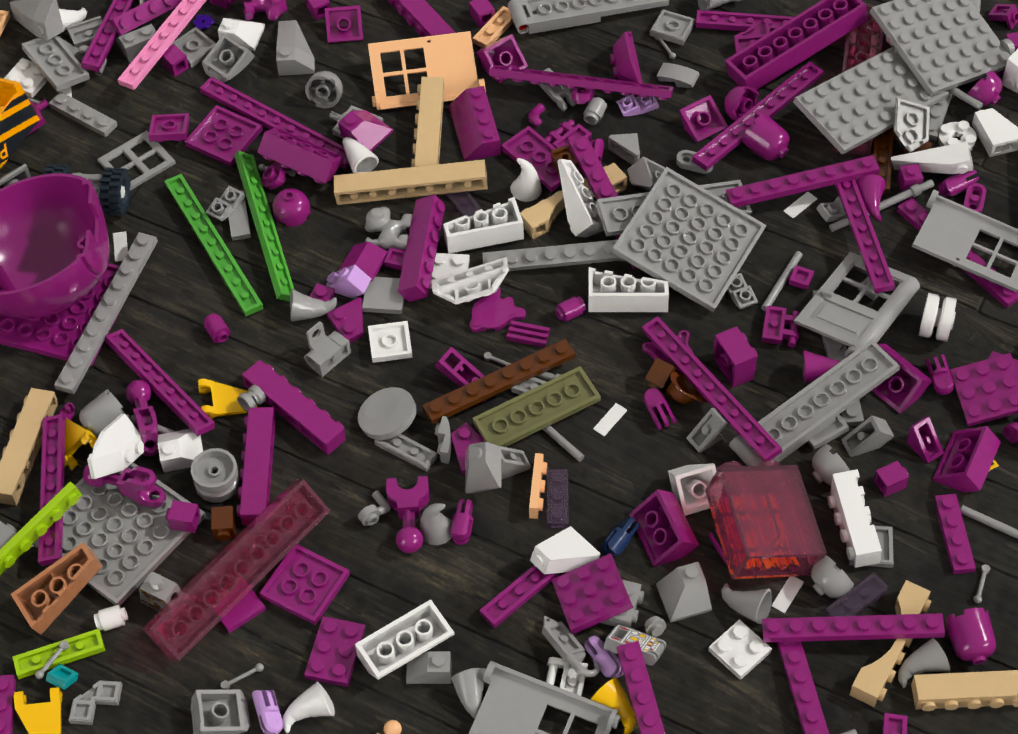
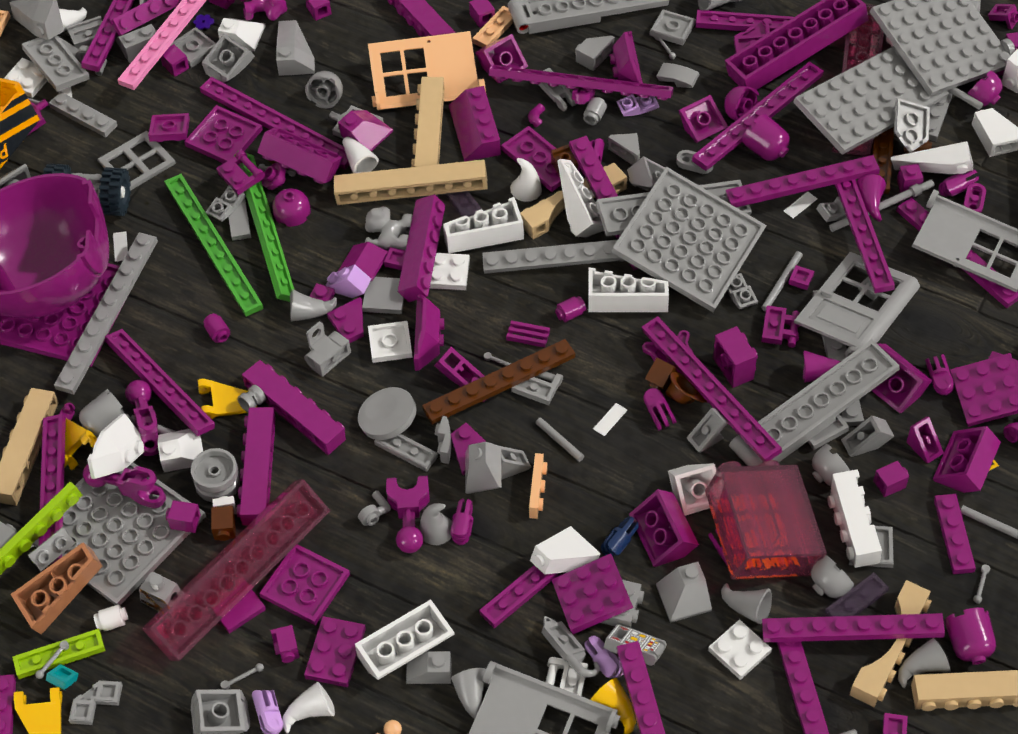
magenta slope [325,5,363,43] -> none
white wedge [431,257,509,305] -> none
magenta tile [470,287,526,333] -> none
olive plate [472,366,601,447] -> none
magenta plate [544,119,592,152] -> none
clear purple plate [547,469,569,528] -> none
light grey plate [645,616,666,637] -> none
white sticker [771,575,804,613] -> none
white wheel [919,293,957,342] -> none
white plate [938,121,977,151] -> none
none -> light grey hinge [28,527,75,571]
none -> white plate [212,496,237,514]
none -> magenta plate [216,150,265,195]
none -> magenta brick [270,625,300,663]
none -> magenta wedge [414,294,445,371]
none -> light grey slope [575,36,615,71]

